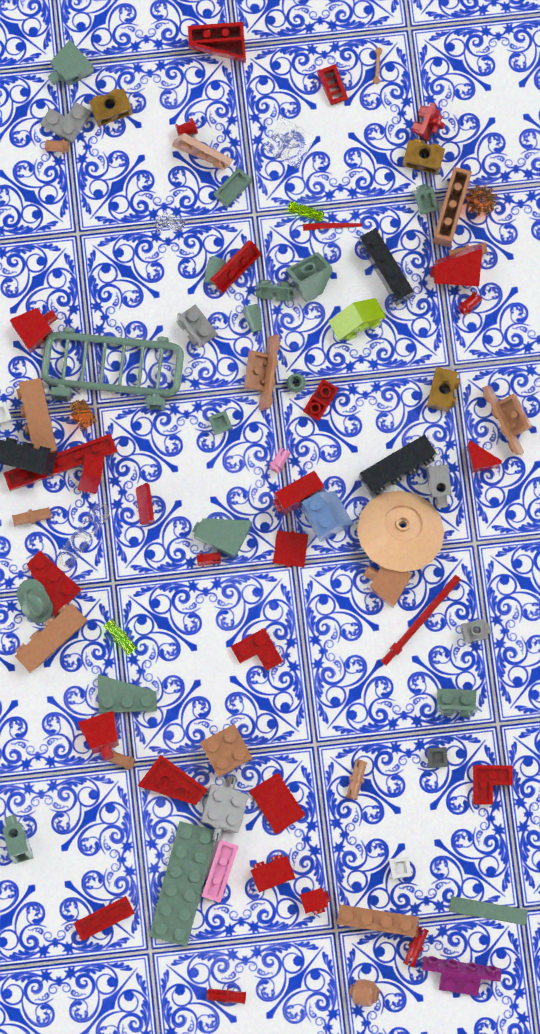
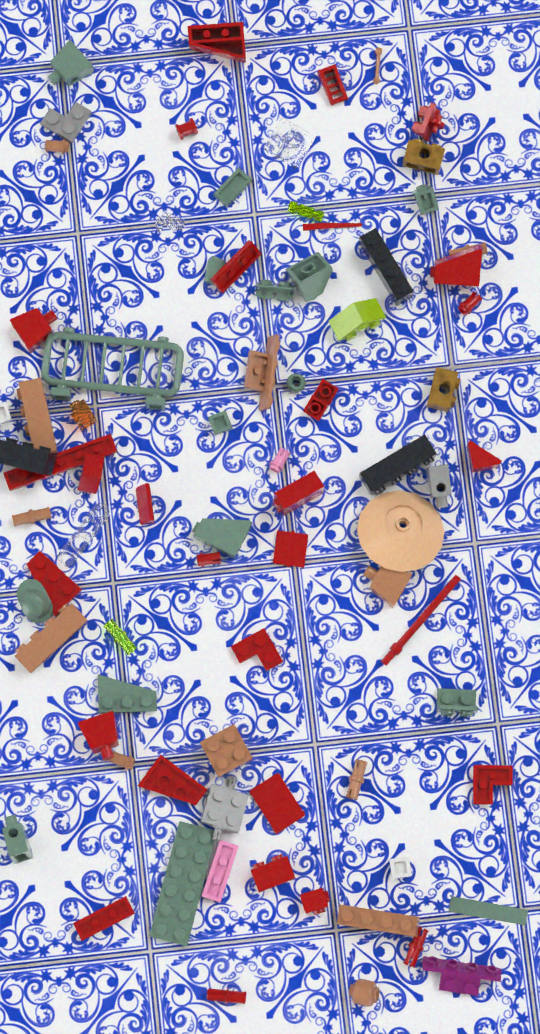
pearl gold brick [89,88,133,127] -> none
nougat wing [172,133,233,169] -> none
light grey bracket [176,304,218,348] -> none
sand green cone [243,304,263,333] -> none
medium blue slope [302,491,354,542] -> none
dark grey plate [427,747,448,768] -> none
nougat brick [432,167,472,248] -> none
light grey brick [460,619,491,645] -> none
clear orange gear [466,184,498,216] -> none
nougat bracket [482,386,532,455] -> none

